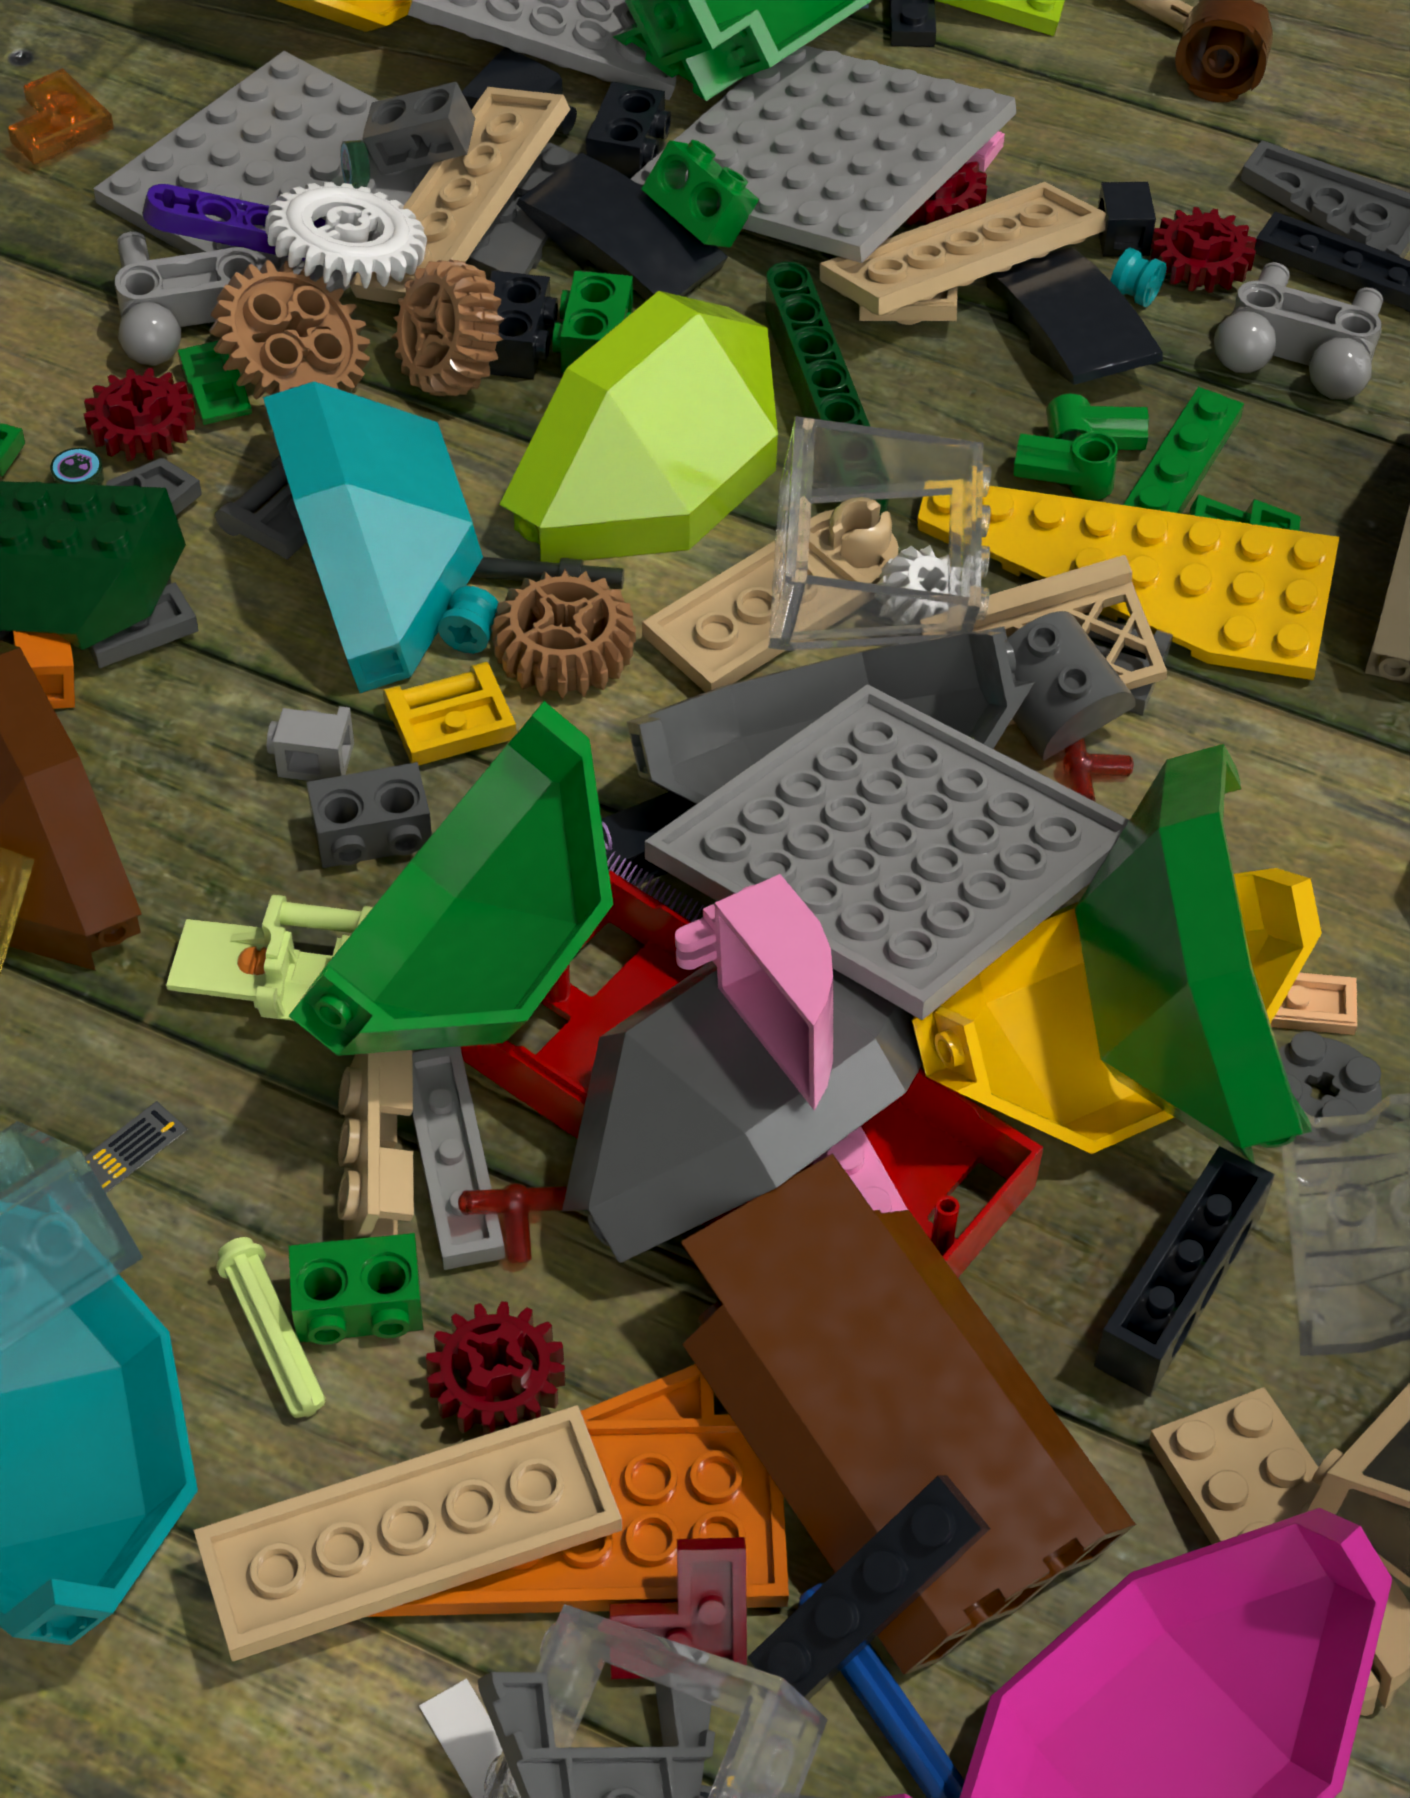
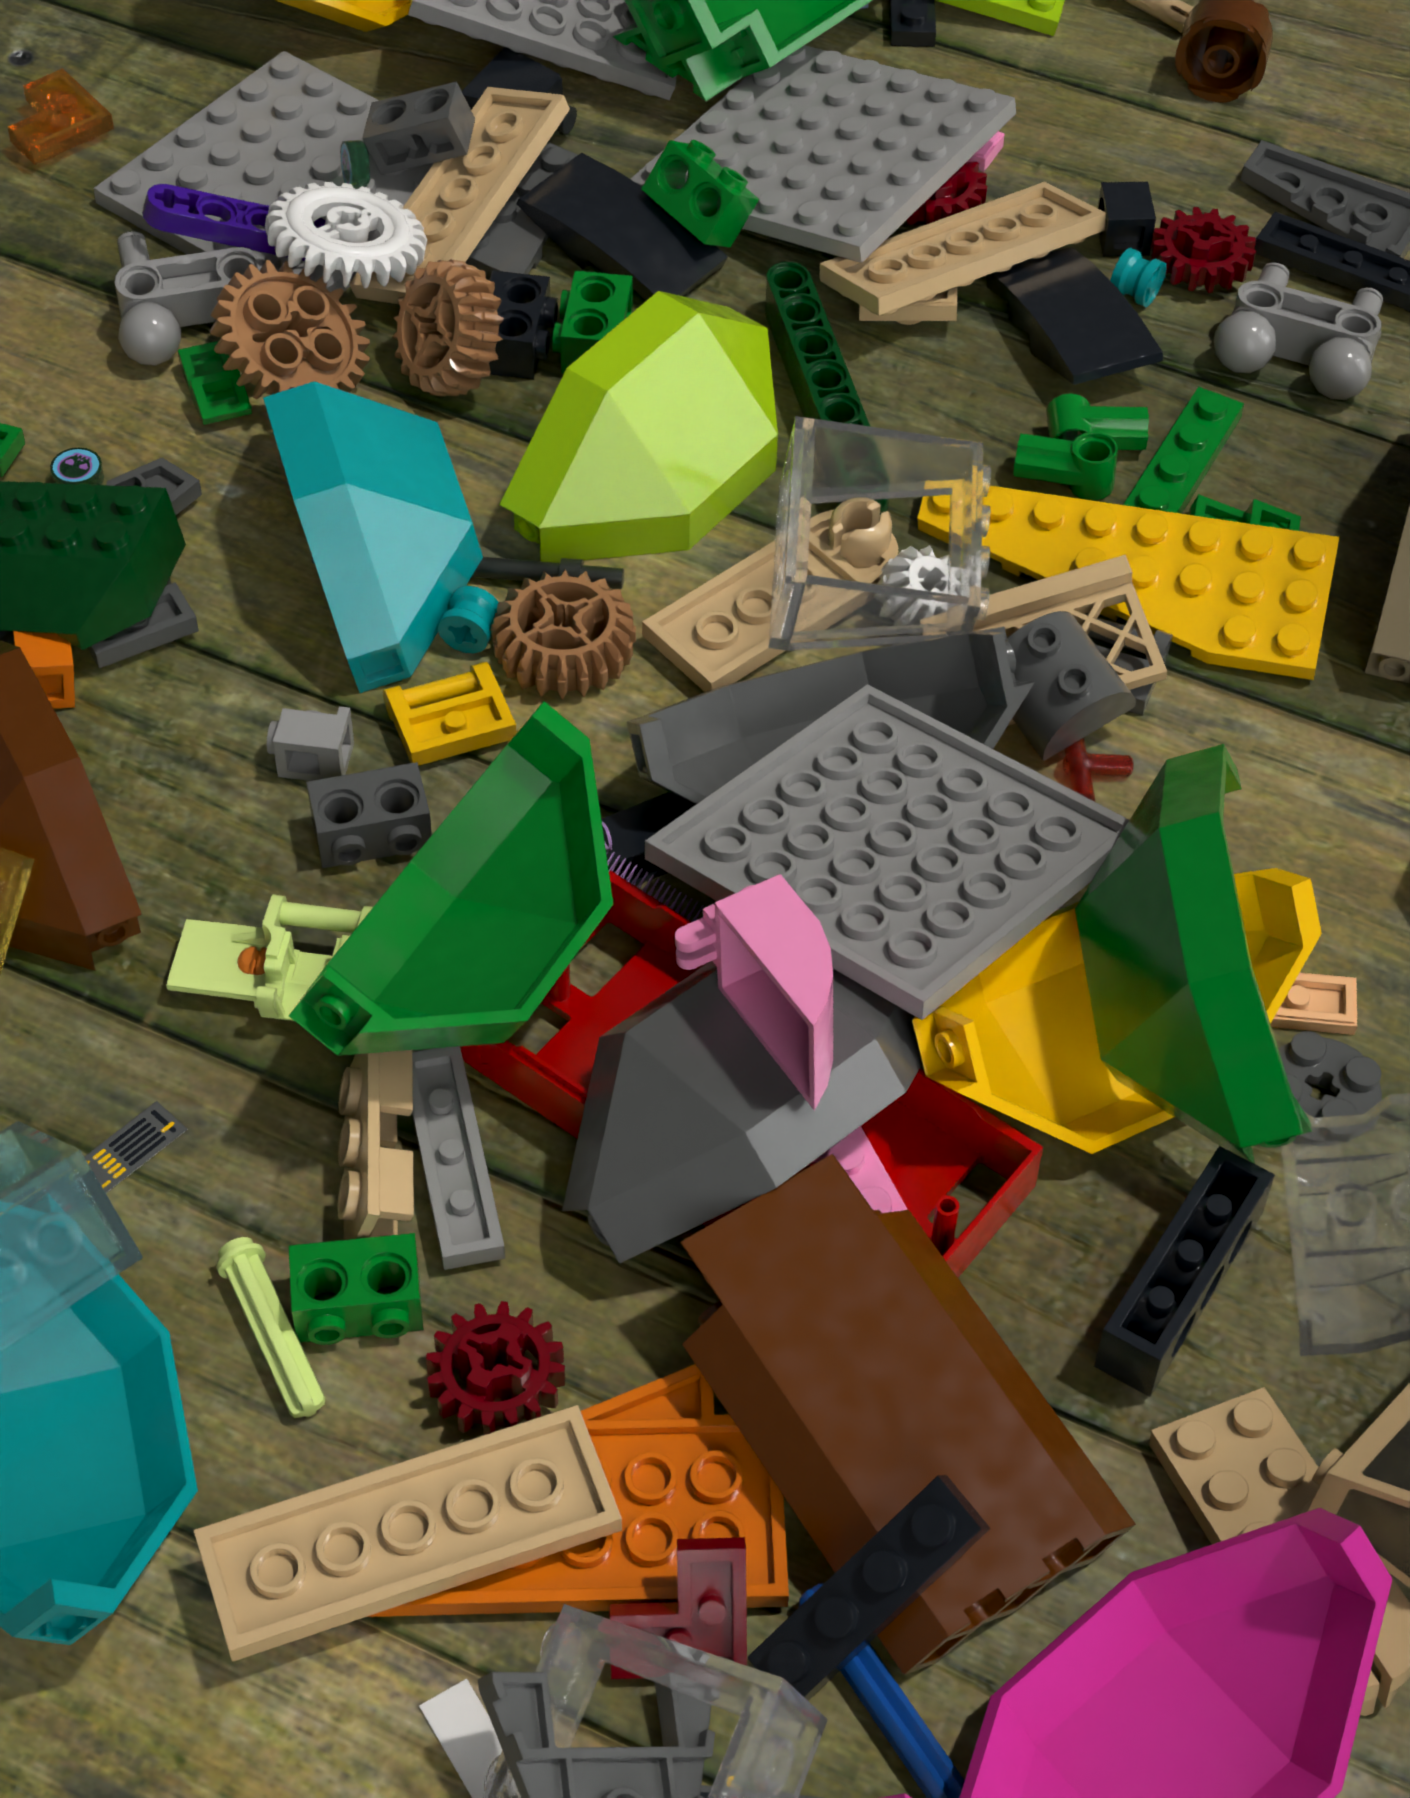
dark red gear [83,368,196,461] -> none
dark grey plate [215,455,307,560] -> none
clear red piece [458,1183,567,1263] -> none
black brick [586,82,671,179] -> none

